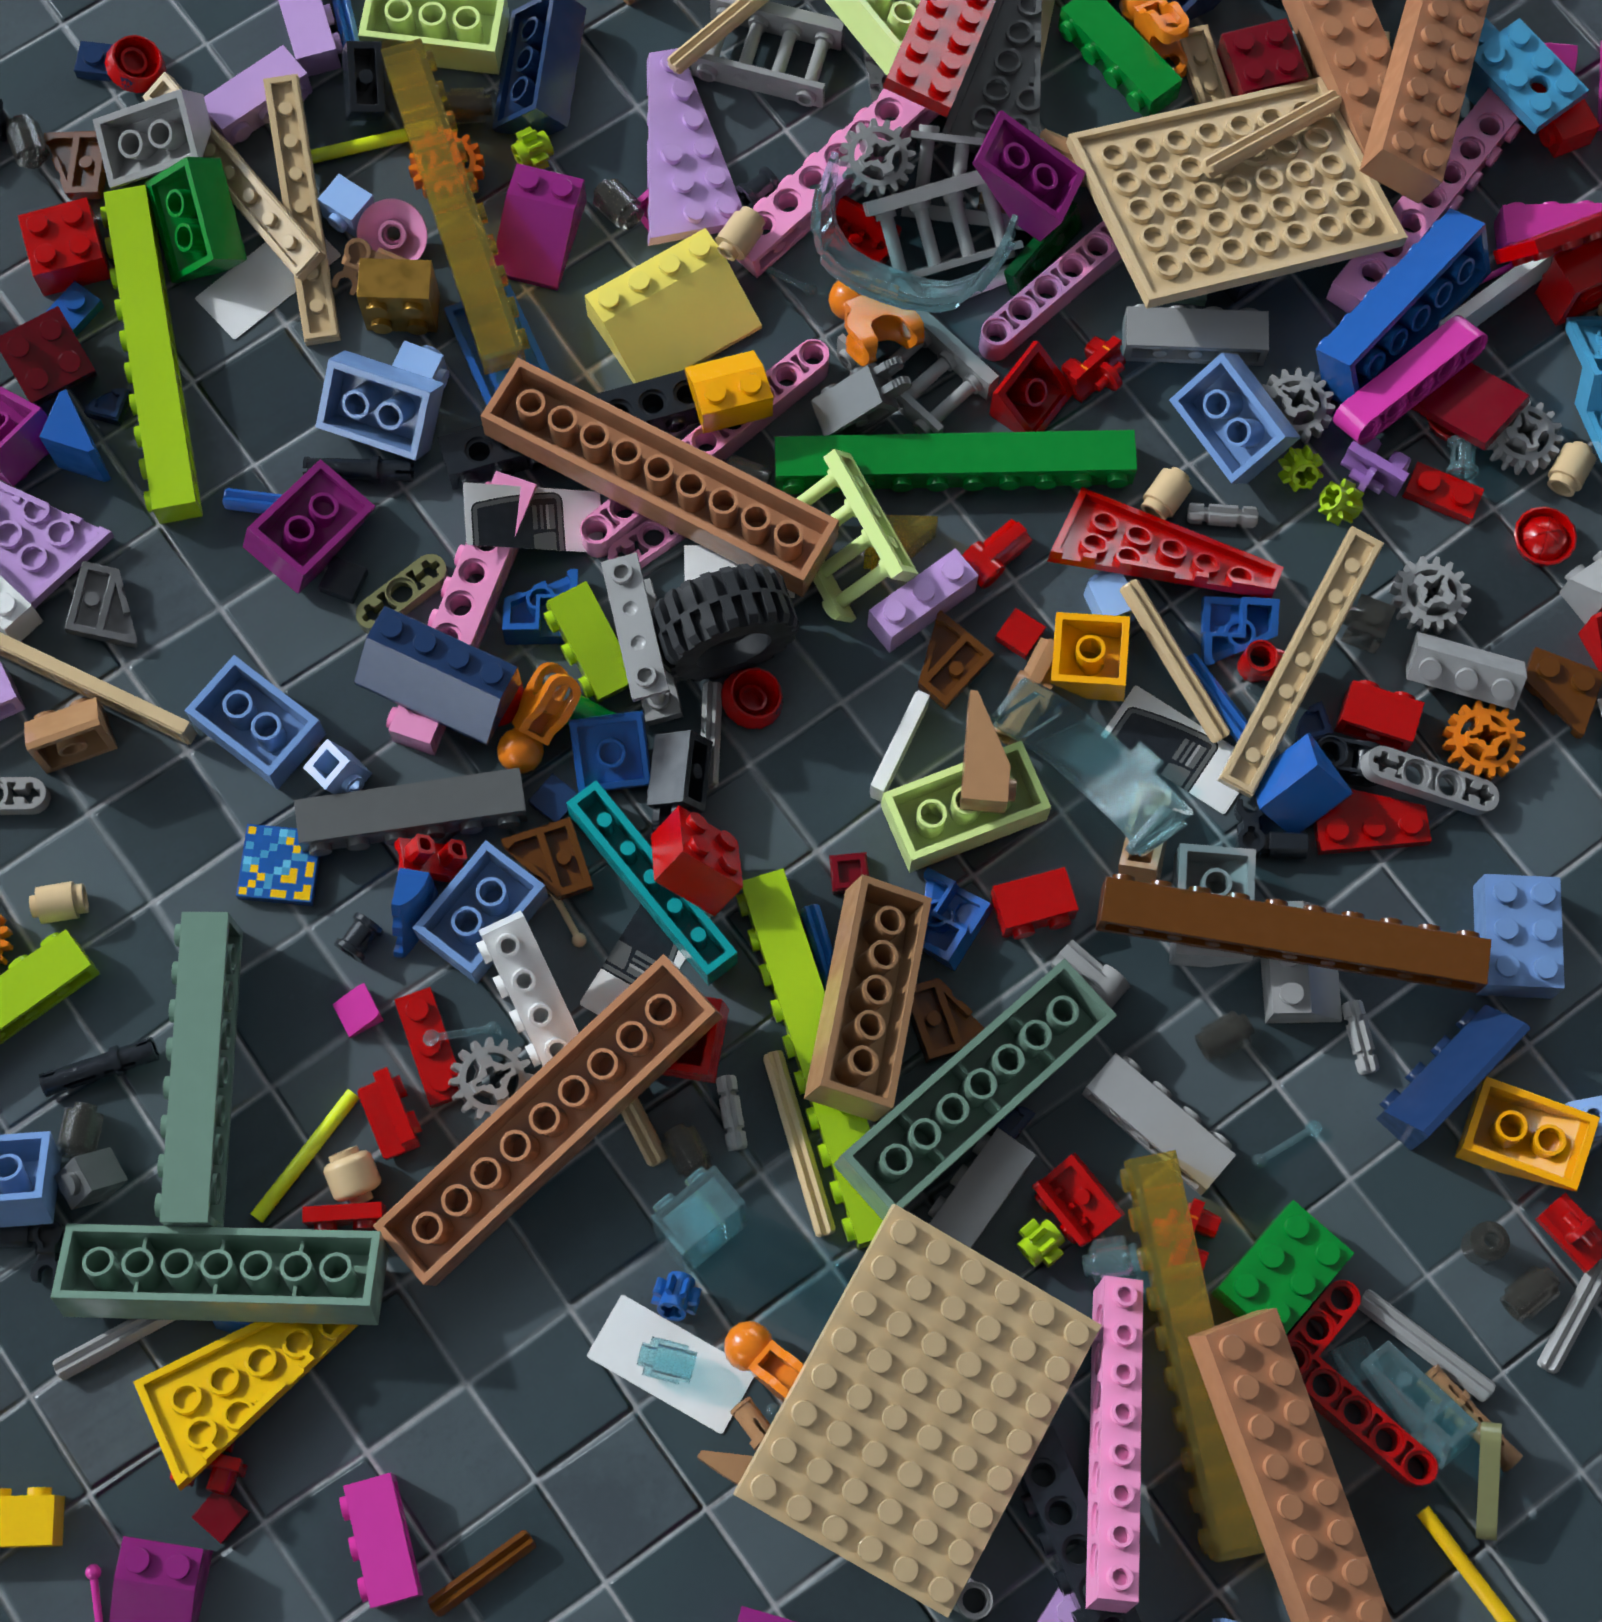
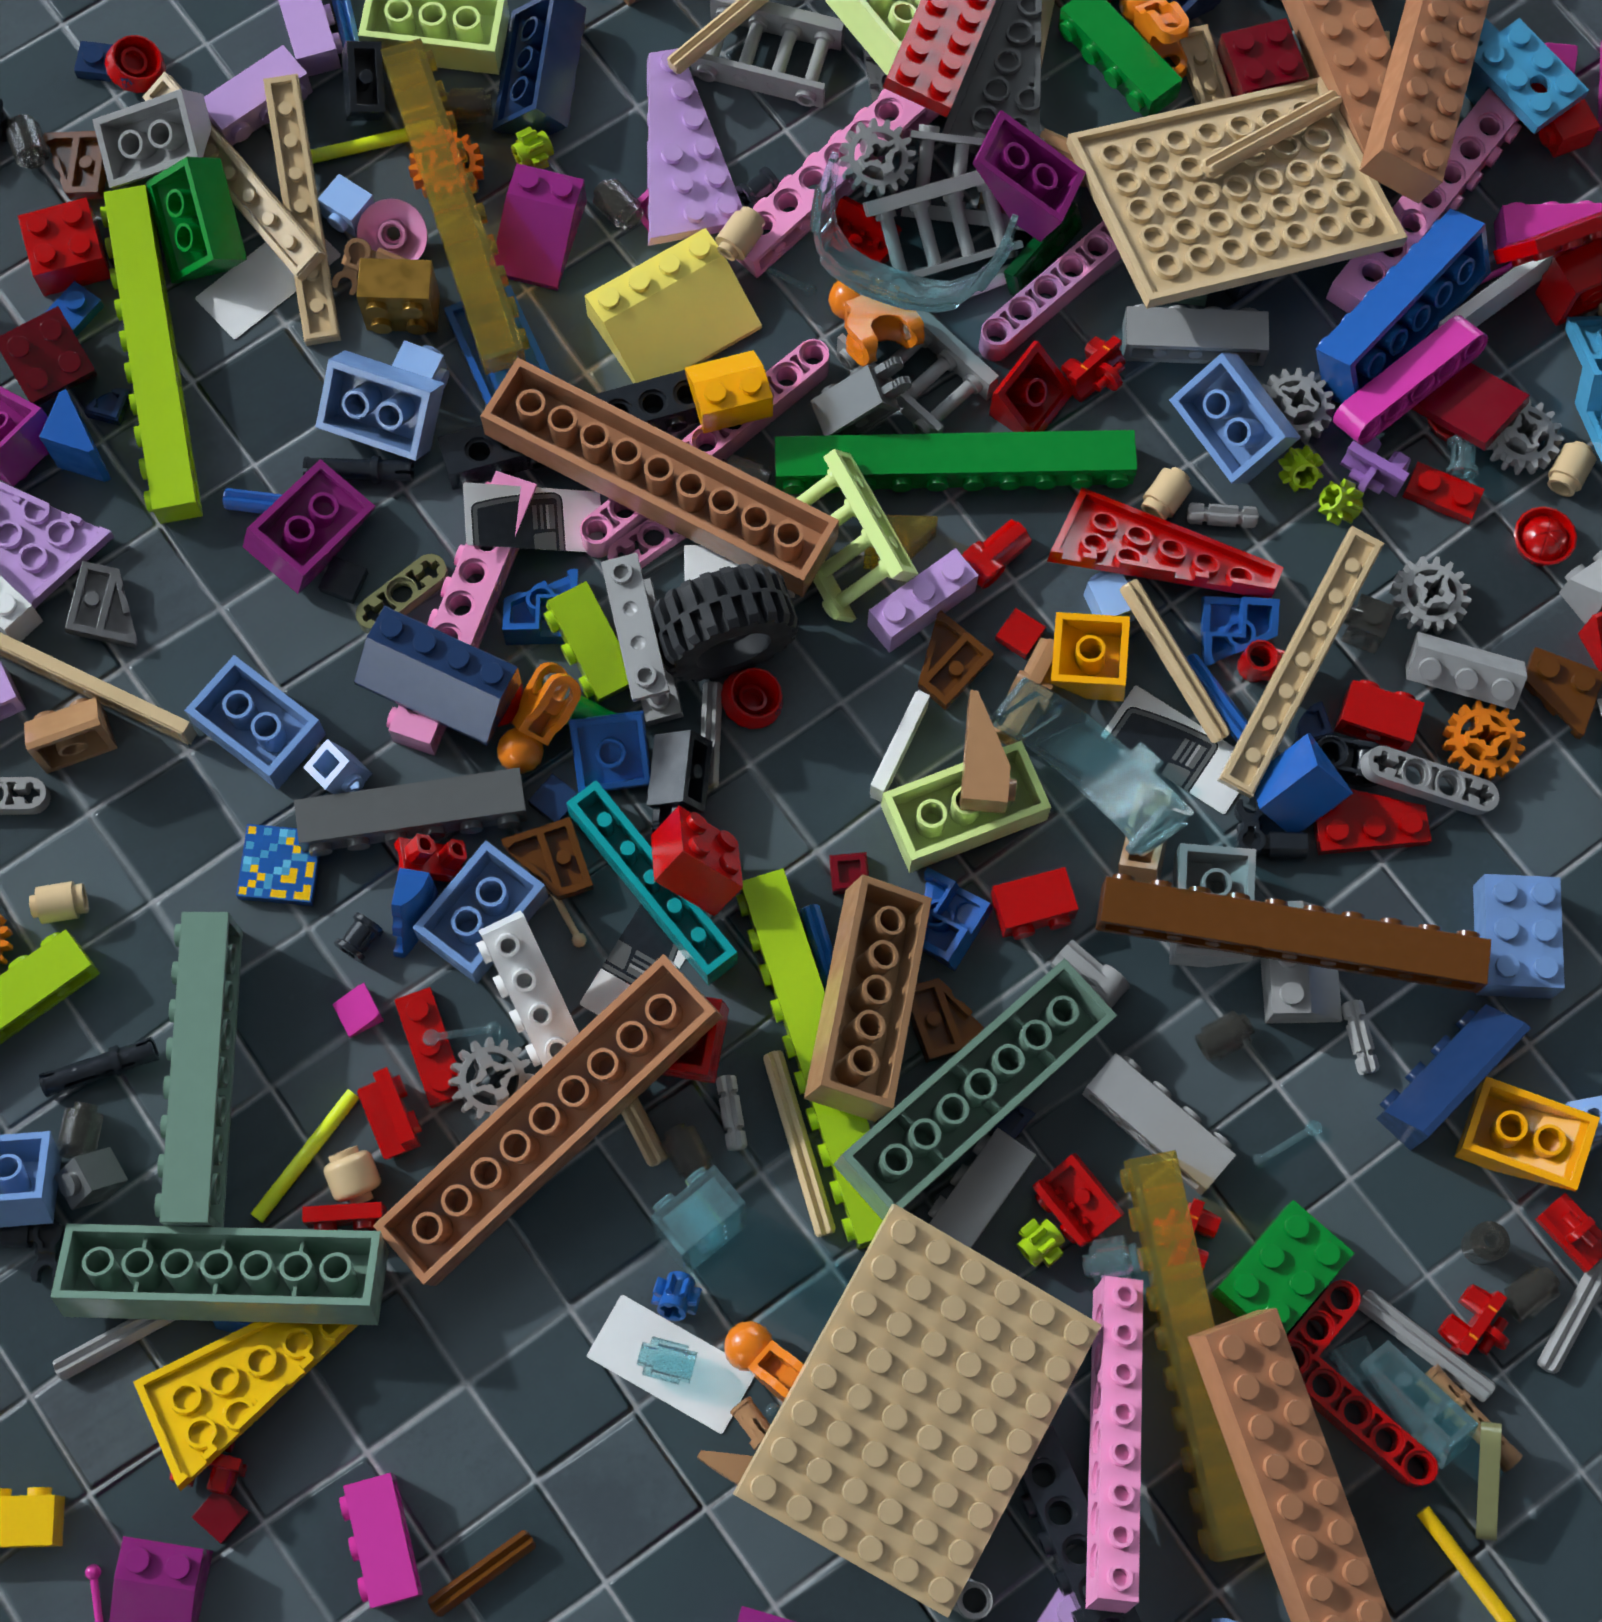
none -> red hips [1437,1284,1510,1357]

